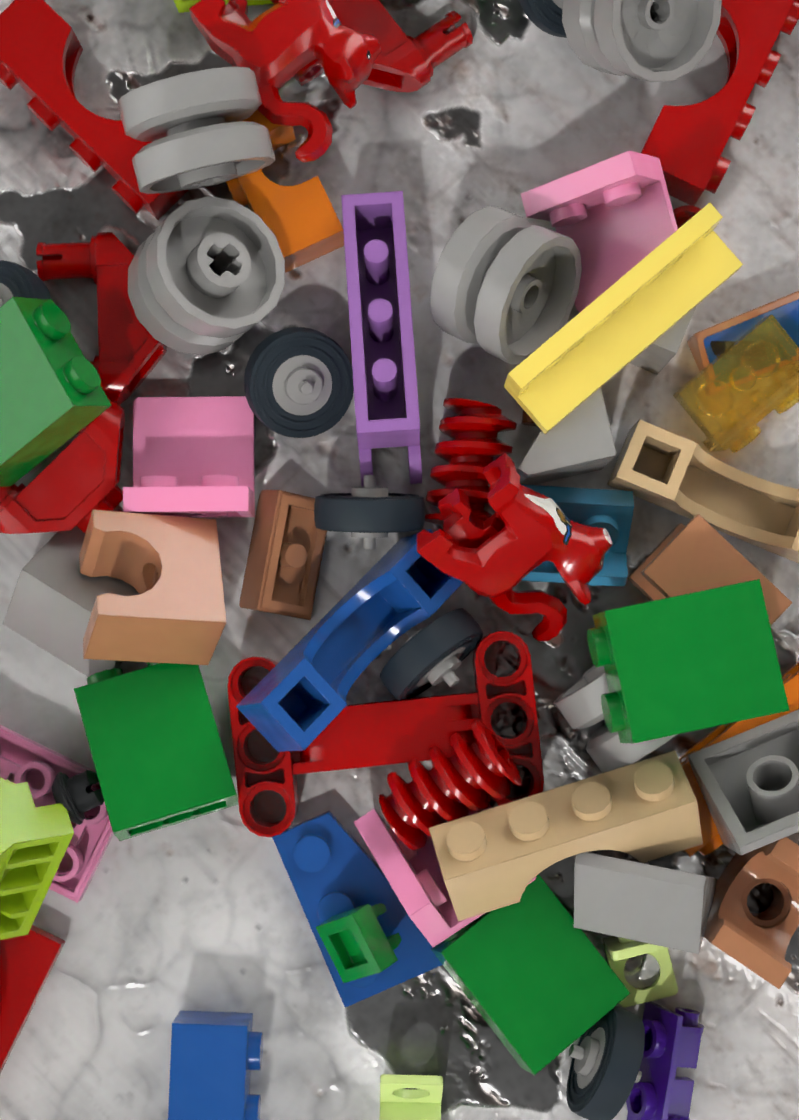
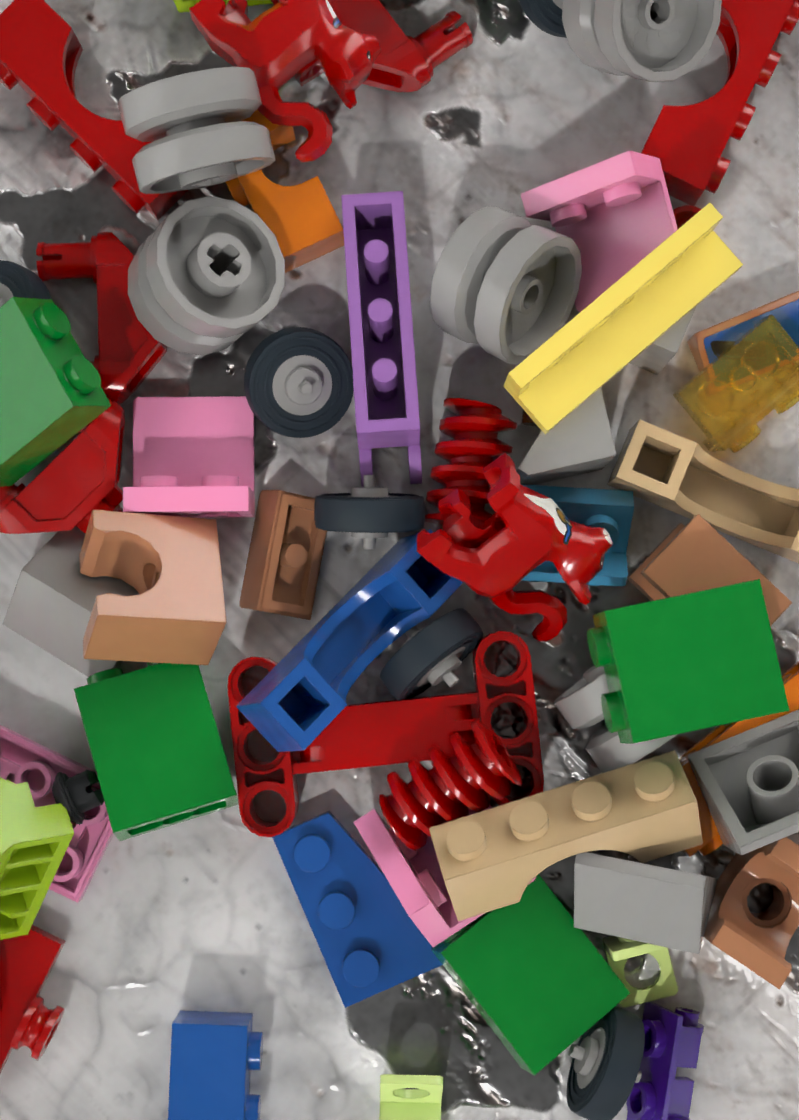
green tile [316,903,402,983] -> none
none -> red bush [10,995,65,1061]

